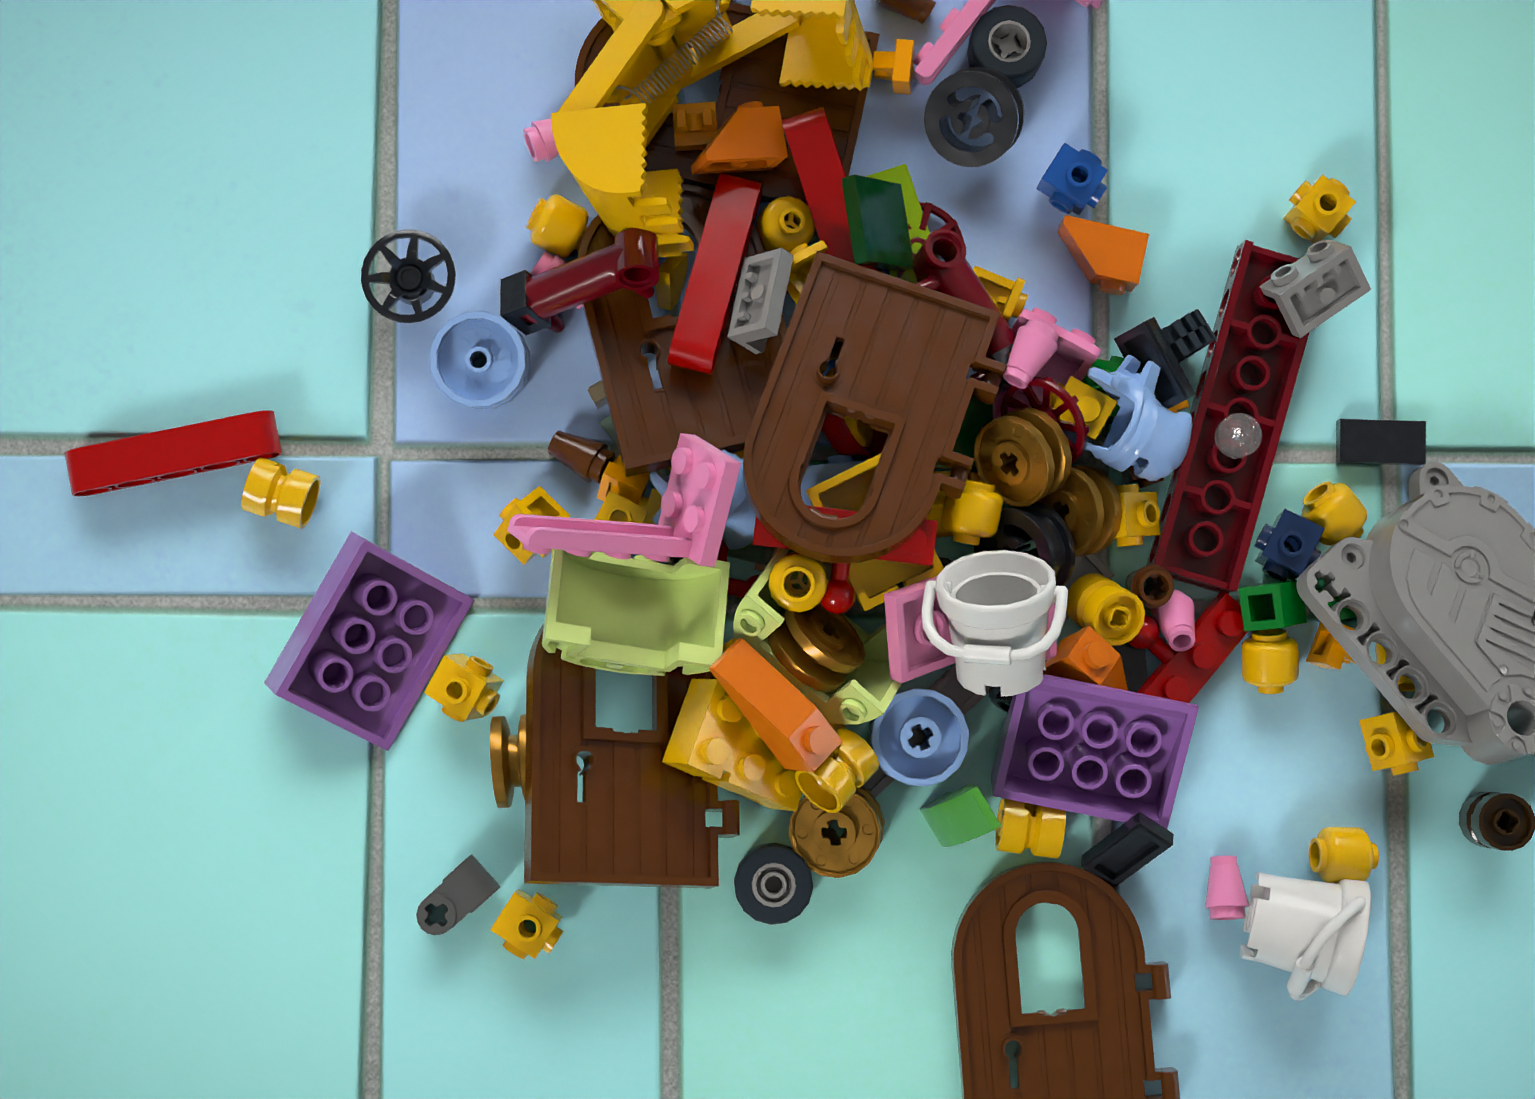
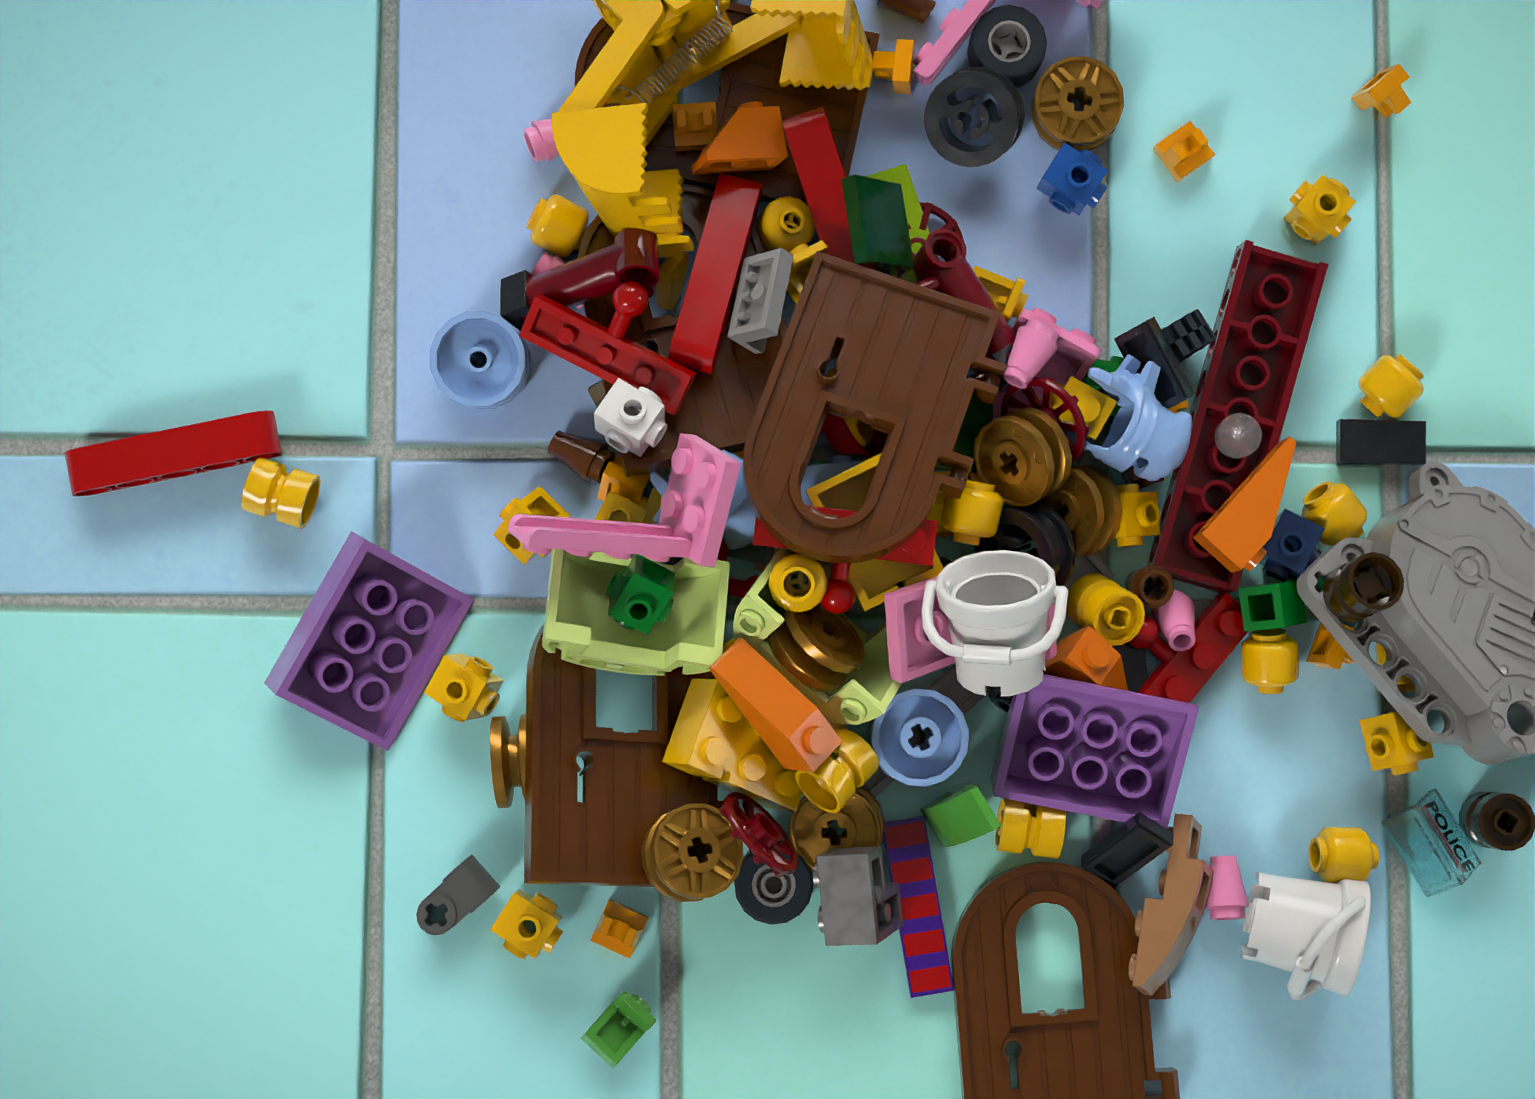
black wheel [361,230,456,323] -> none
orange slope [1057,215,1149,295] -> none
light grey bracket [1260,240,1371,338] -> none
none -> red plate [519,281,696,416]
none -> bright green bracket [580,991,656,1068]
none -> light orange tile [590,899,649,959]
none -> white brick [594,378,667,457]
none -> green brick [605,554,675,635]
none -> pearl gold wheel [641,803,744,902]
none -> dark red wheel [720,792,798,878]
none -> flat silver brick [813,846,904,946]
none -> tile [883,816,954,998]
none -> pearl gold wheel [1031,56,1124,151]
none -> medium nougat slope [1129,813,1213,995]
none -> light orange tile [1153,121,1215,183]
none -> orange slope [1193,436,1296,573]
none -> dark brown wheel [1323,552,1404,622]
none -> light orange tile [1351,64,1412,118]
none -> yellow head [1358,354,1425,418]
none -> clear light blue panel [1381,788,1482,898]

